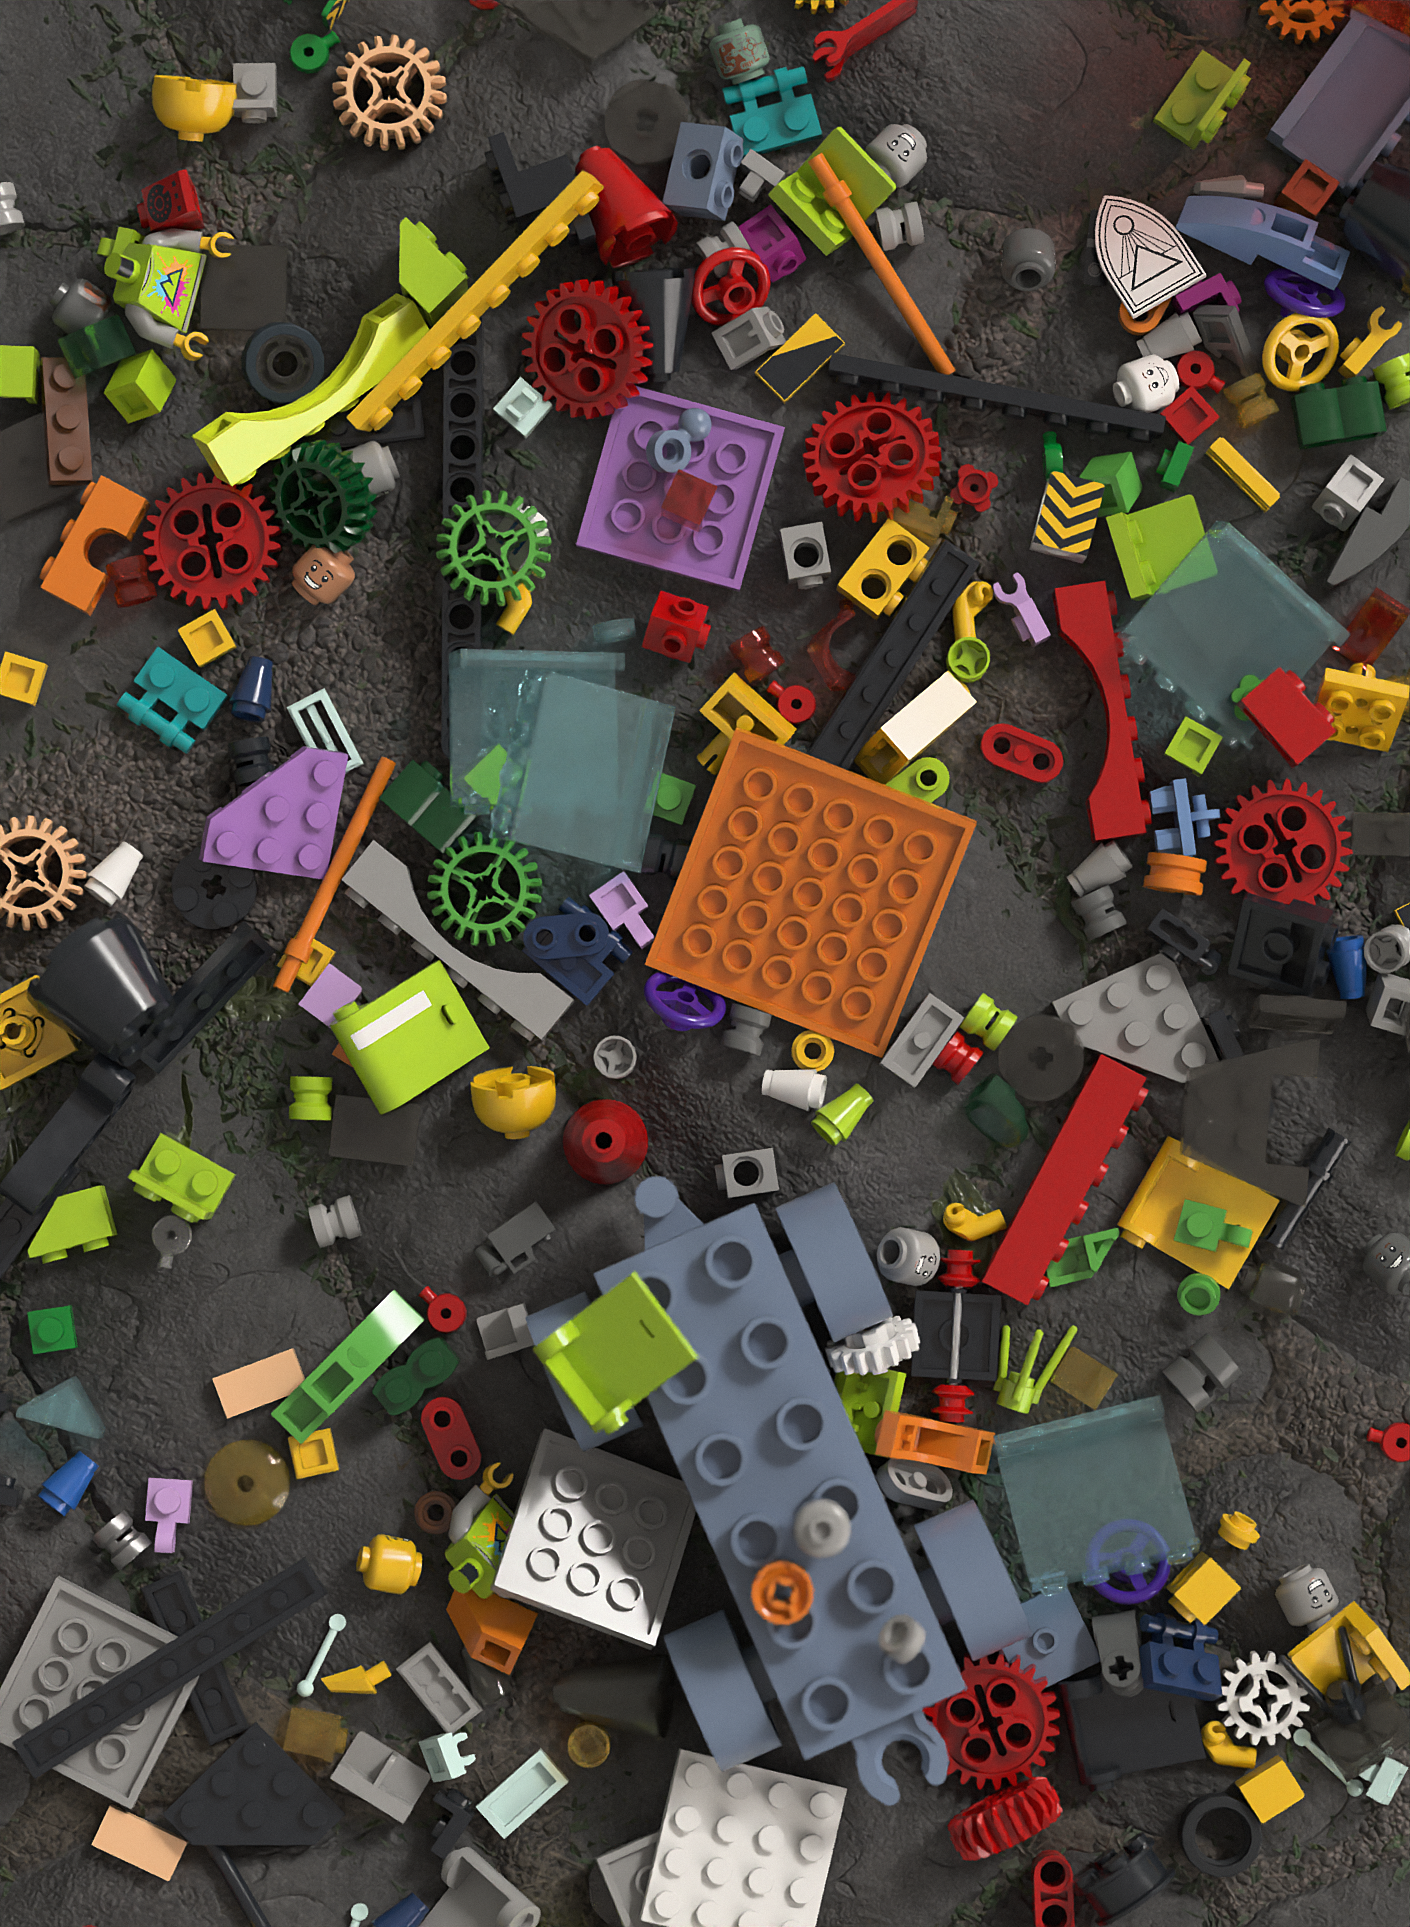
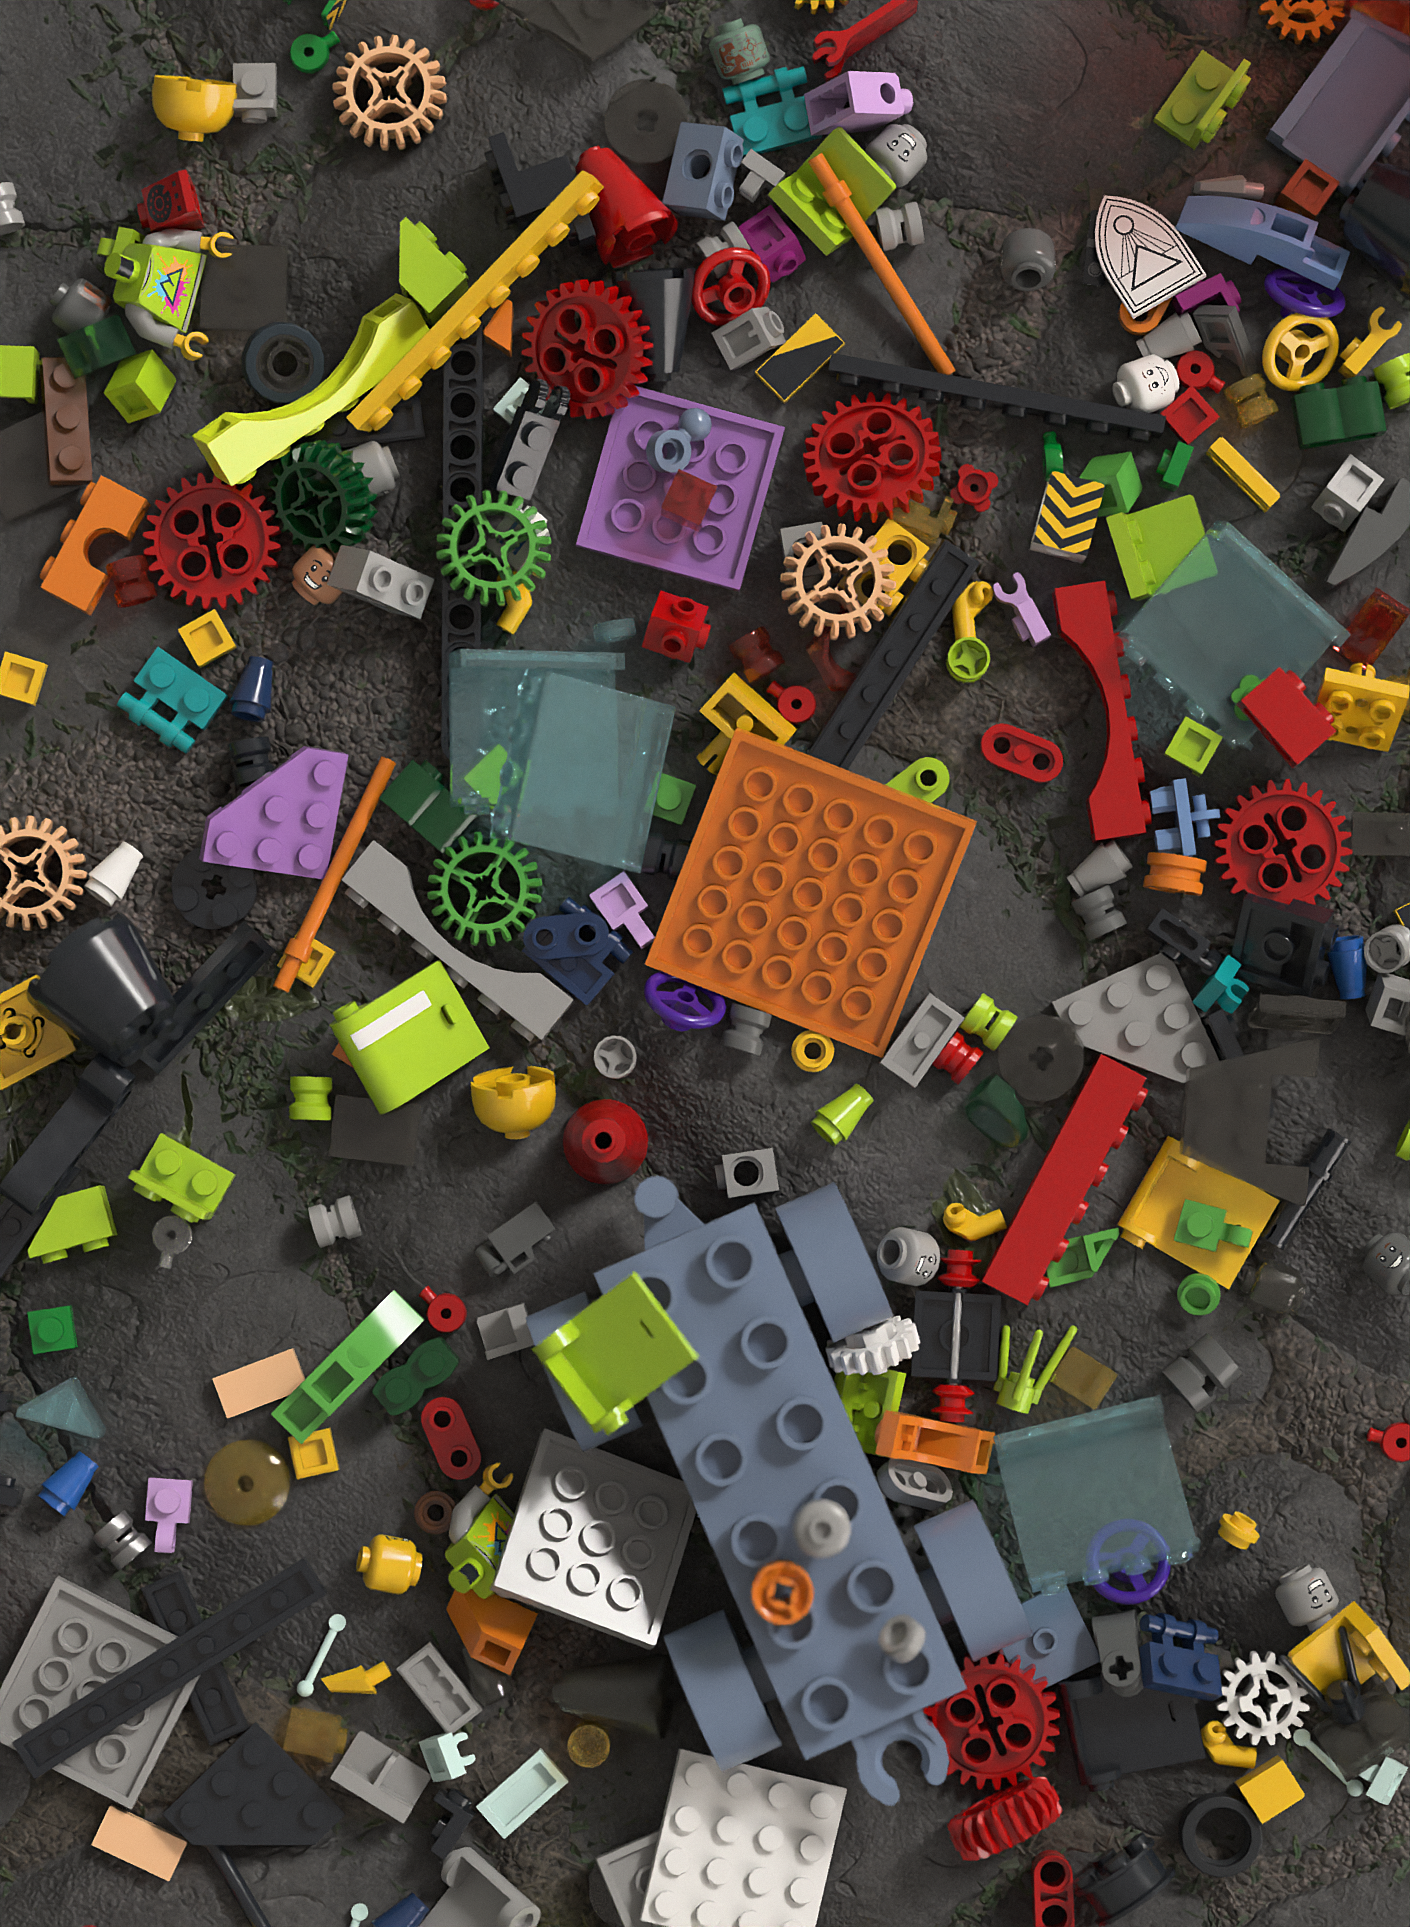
light aqua tile [286,688,364,774] -> none
lavender panel [299,963,362,1027] -> none
white cone [762,1069,827,1111] -> none
slope [854,670,977,785] -> none
yellow brick [1165,1551,1241,1625] -> none
none -> light grey brick [327,545,434,619]
none -> orange slope [483,299,514,357]
none -> hinge [489,378,571,500]
none -> light nougat gear [780,524,896,640]
none -> lavender torso [804,71,913,136]
none -> teal tile [1192,955,1249,1014]

